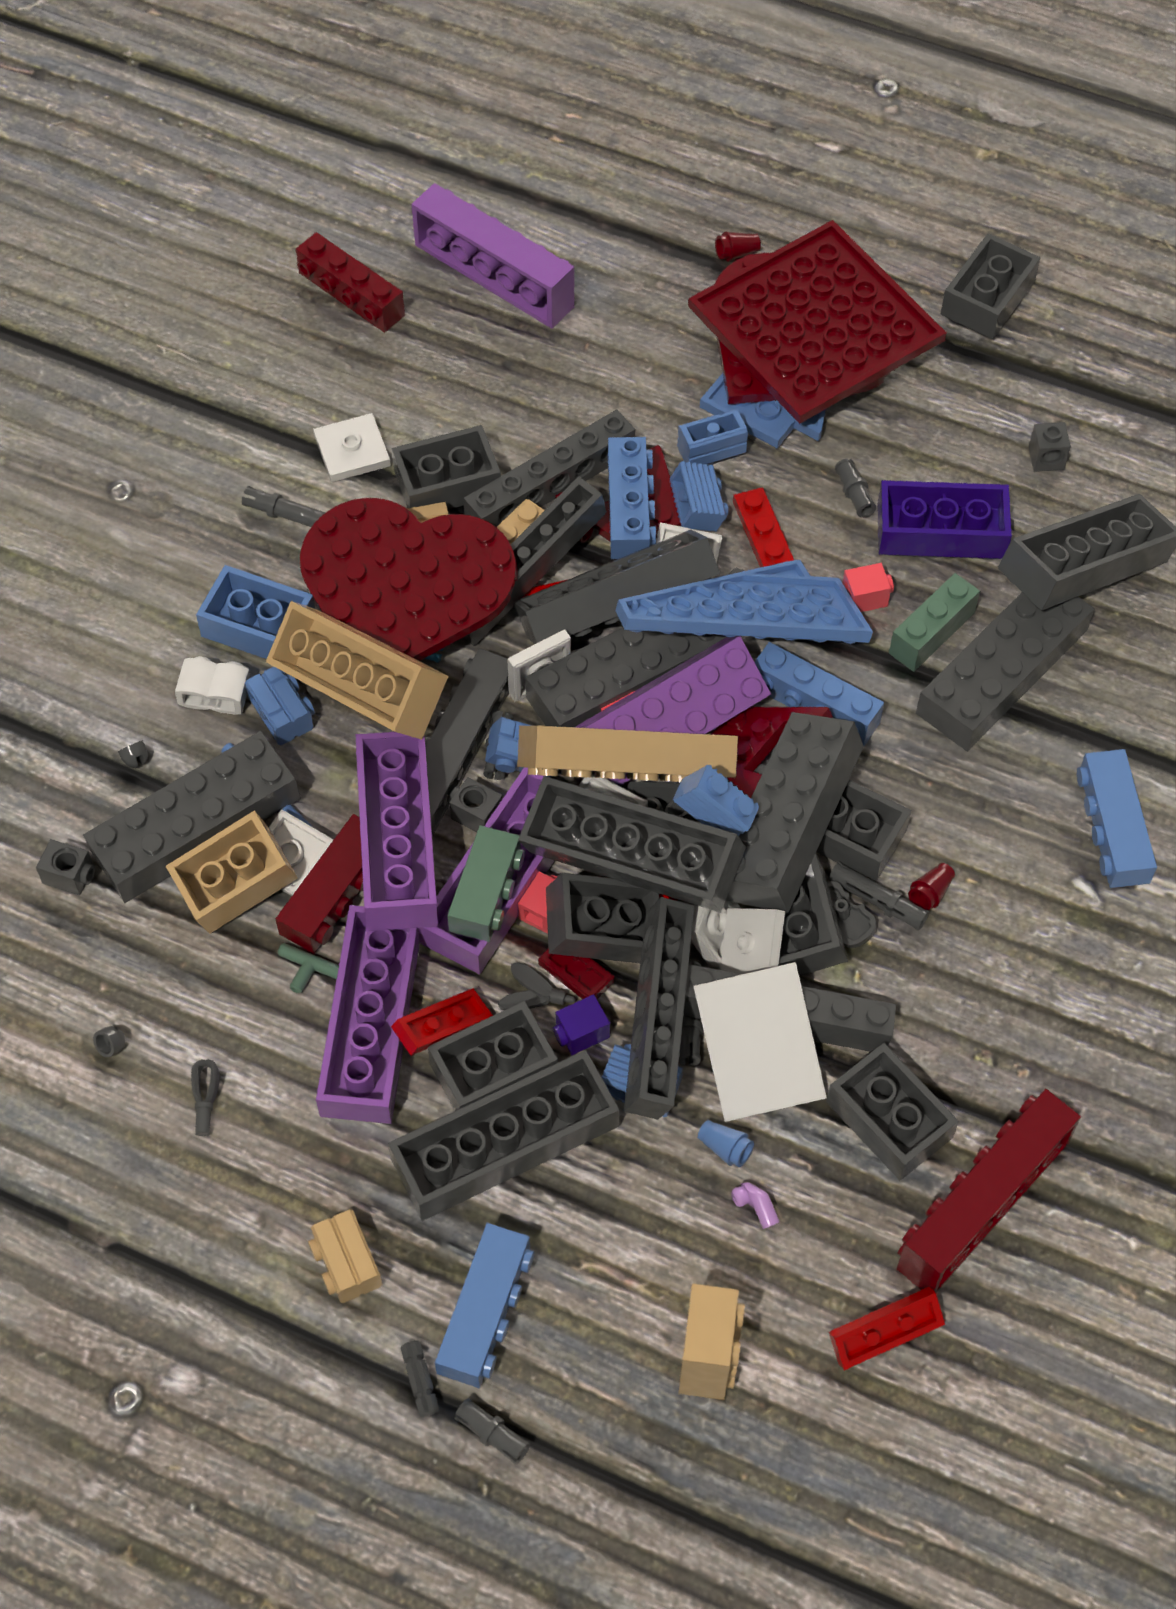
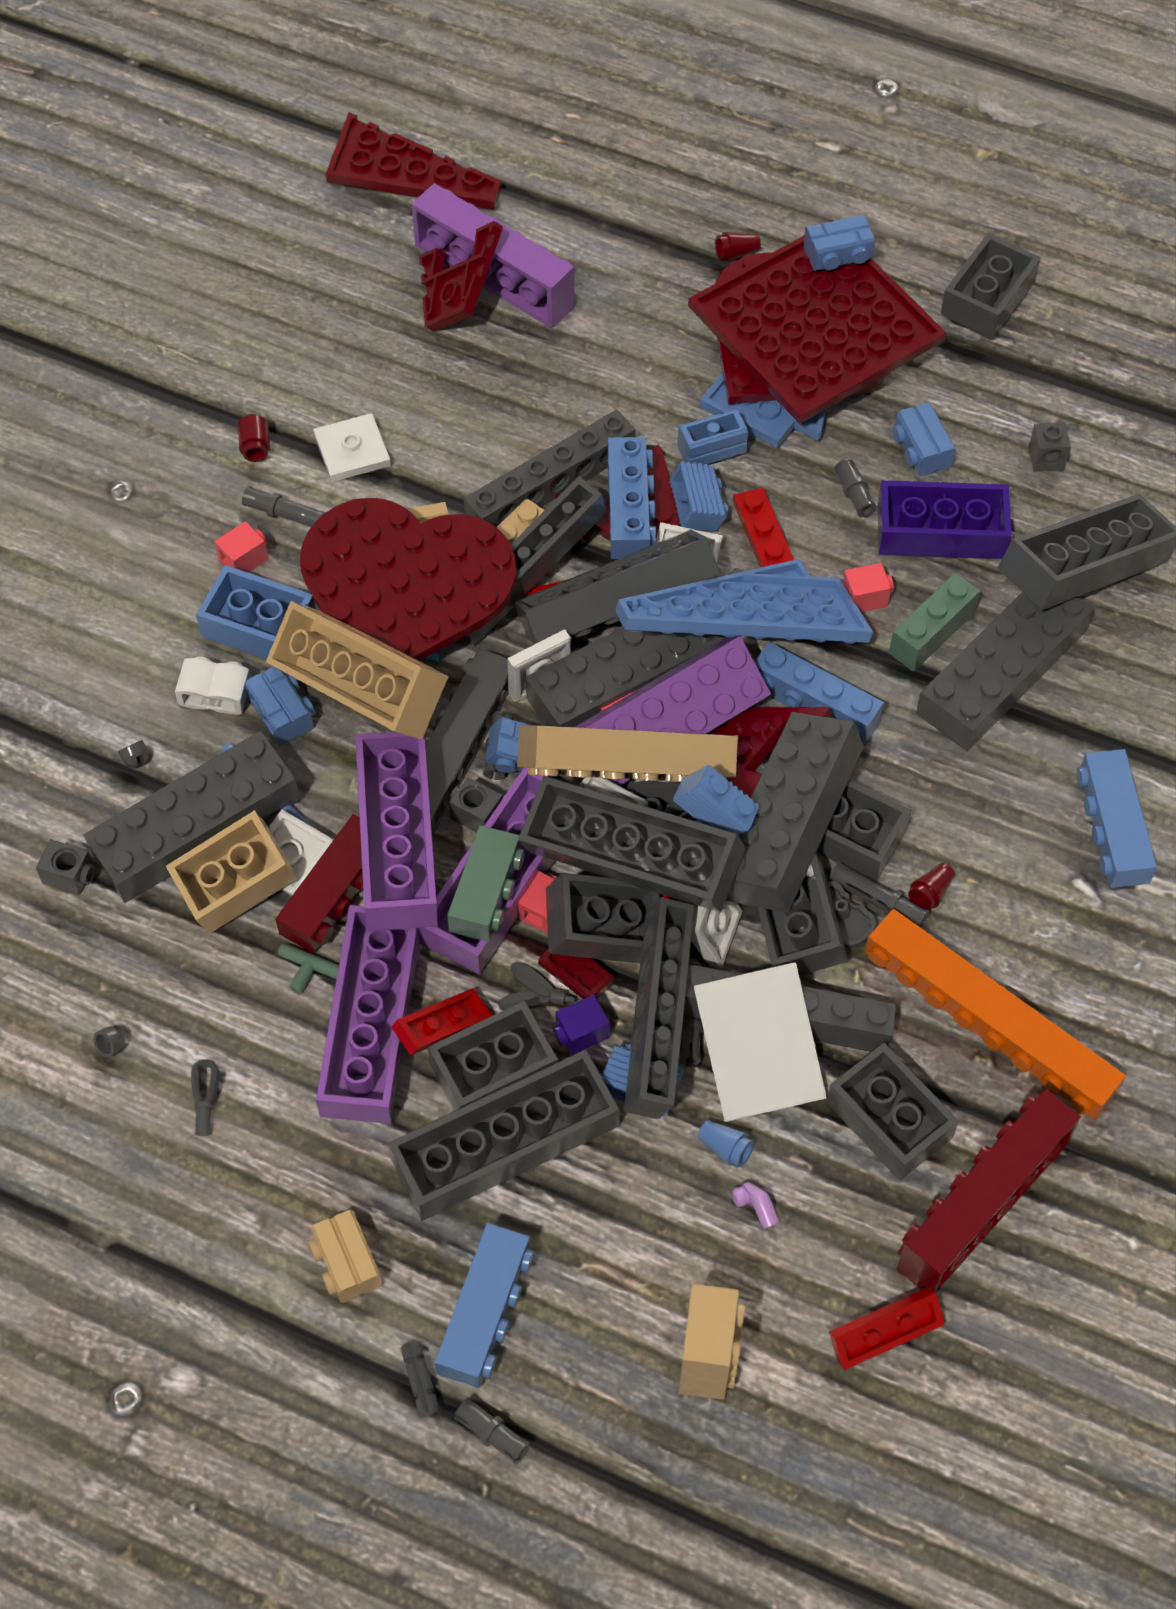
dark red brick [296,232,405,333] -> none
dark grey brick [392,425,501,510] -> none
white plate [720,908,785,974] -> none
none -> coral brick [214,521,268,573]
none -> dark red brick [237,414,270,462]
none -> dark red wing [326,112,502,210]
none -> dark red wing [419,221,503,332]
none -> medium blue brick [804,215,875,271]
none -> orange brick [865,908,1127,1120]
none -> medium blue brick [892,402,956,476]

